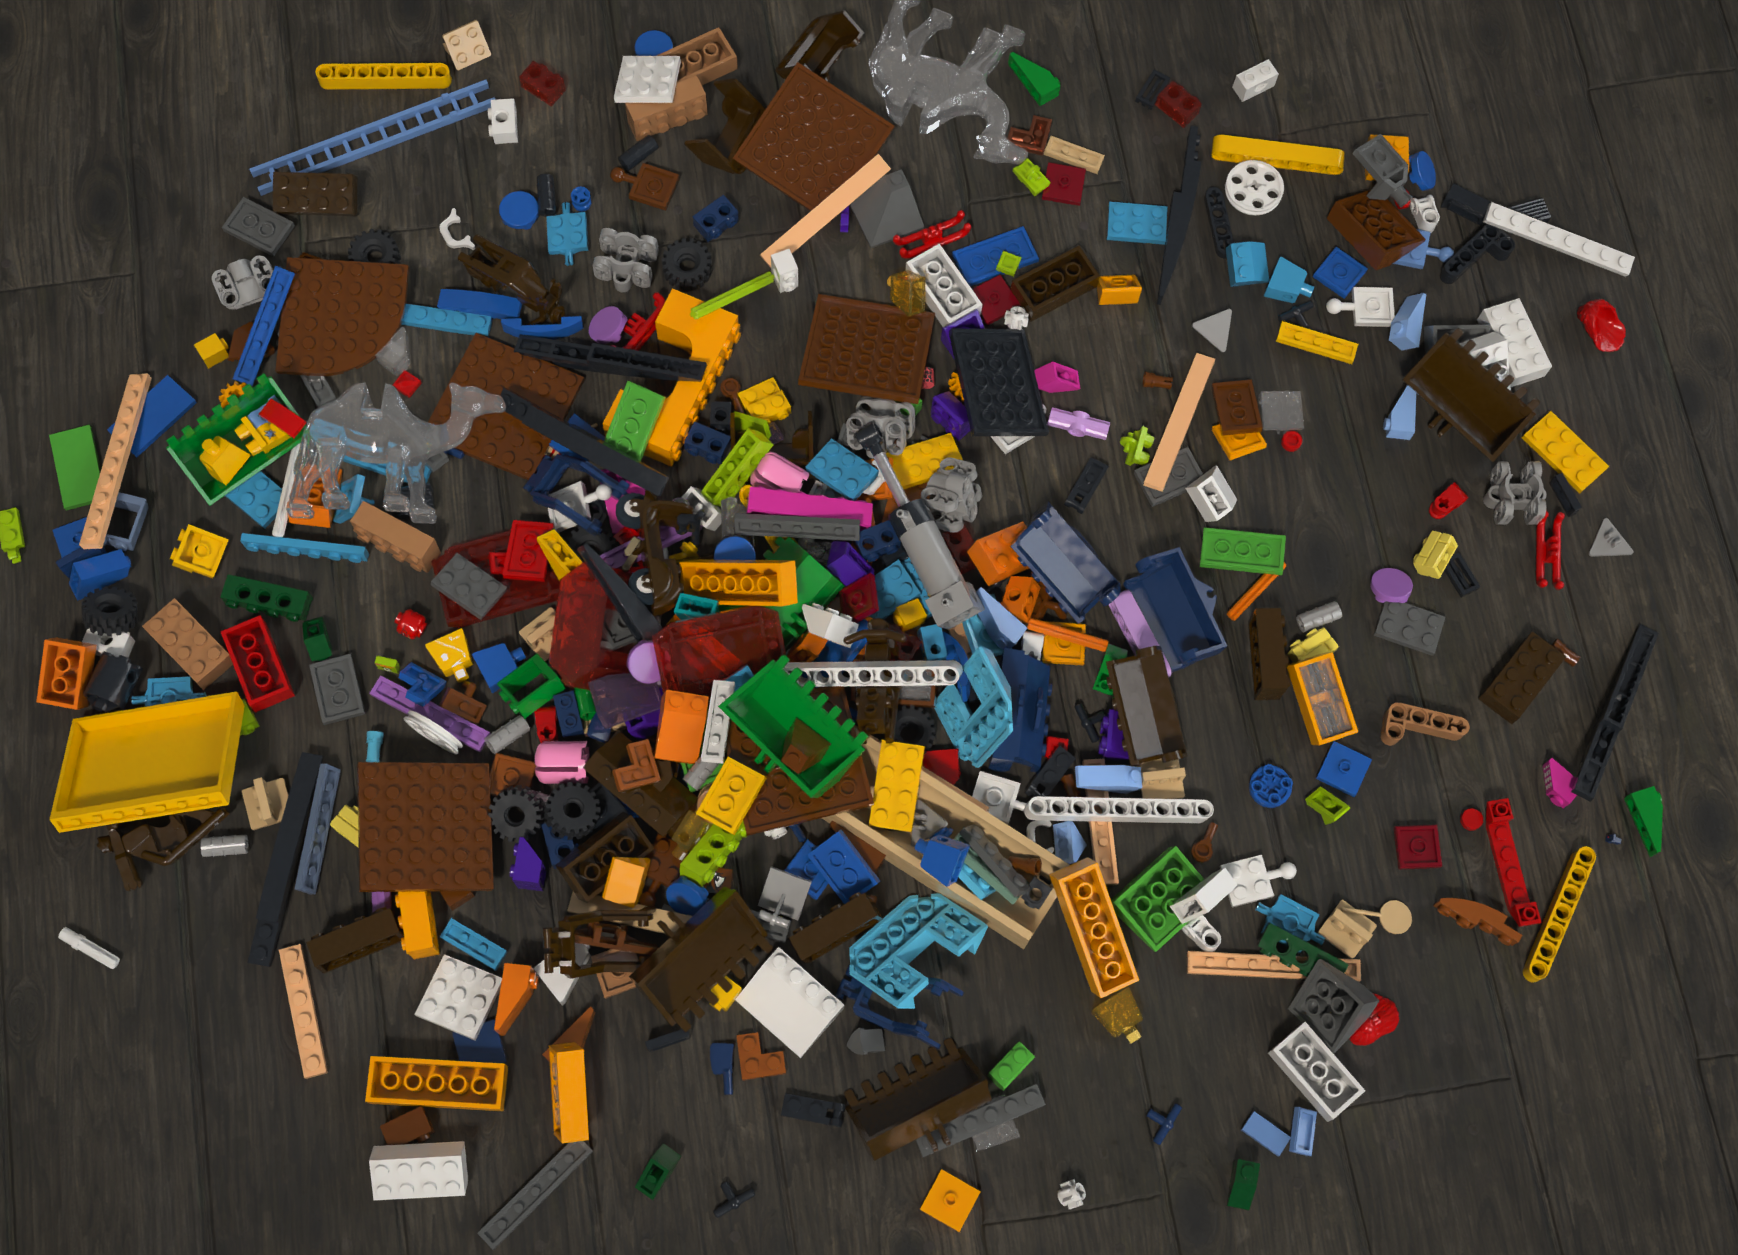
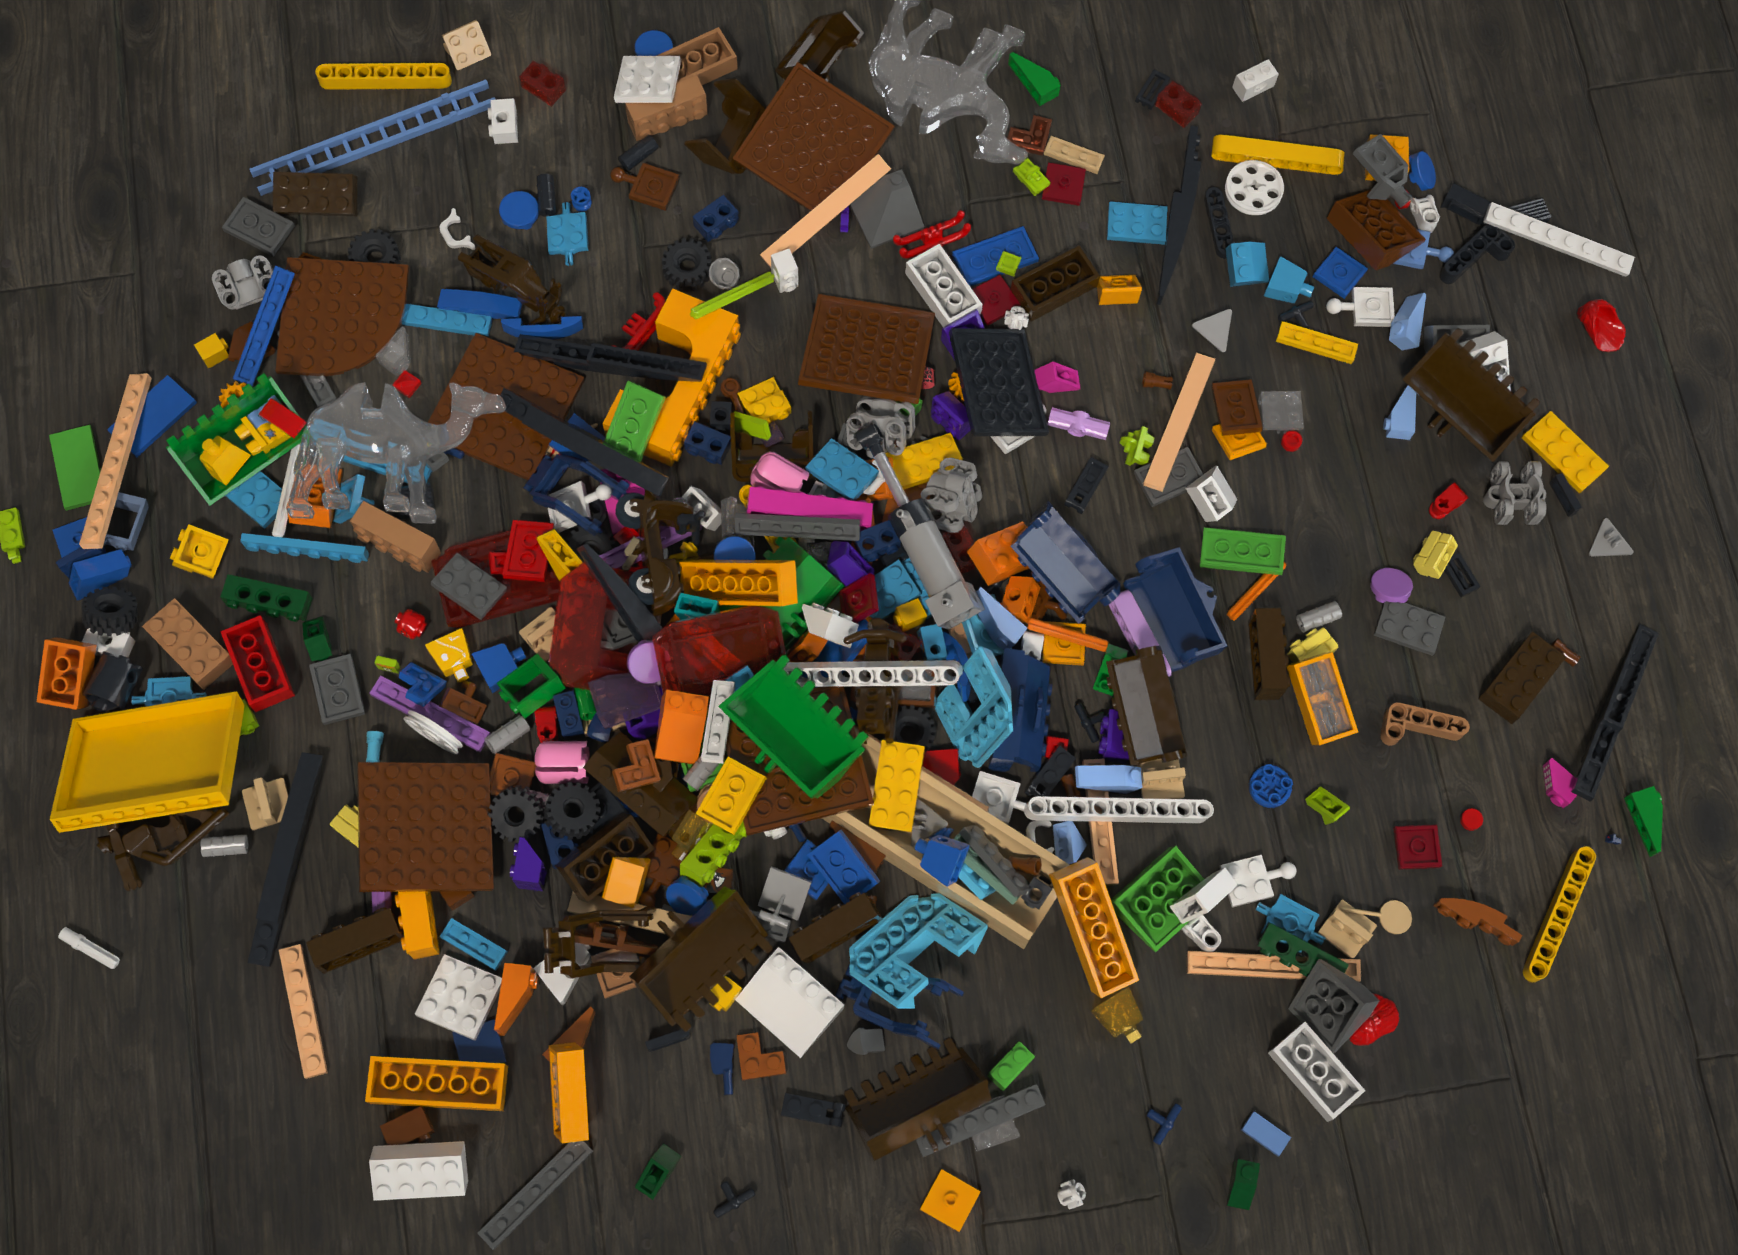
sand blue tile [295,764,341,894] -> none
medium lavender tile [589,306,627,344] -> none
light grey piece [593,228,659,292] -> none
lime brick [701,428,774,508] -> none
reddish brown slope [781,718,831,774] -> none
clear yellow torso [887,271,925,317] -> none
reddish brown plate [1191,822,1218,863] -> none
medium blue tile [1289,1107,1317,1156] -> none
blue plate [1316,741,1372,797] -> none
white brick [1477,298,1552,387] -> none
red slope [1486,798,1542,927] -> none
red piece [1536,511,1565,590] -> none
none -> light grey hair [709,258,740,290]

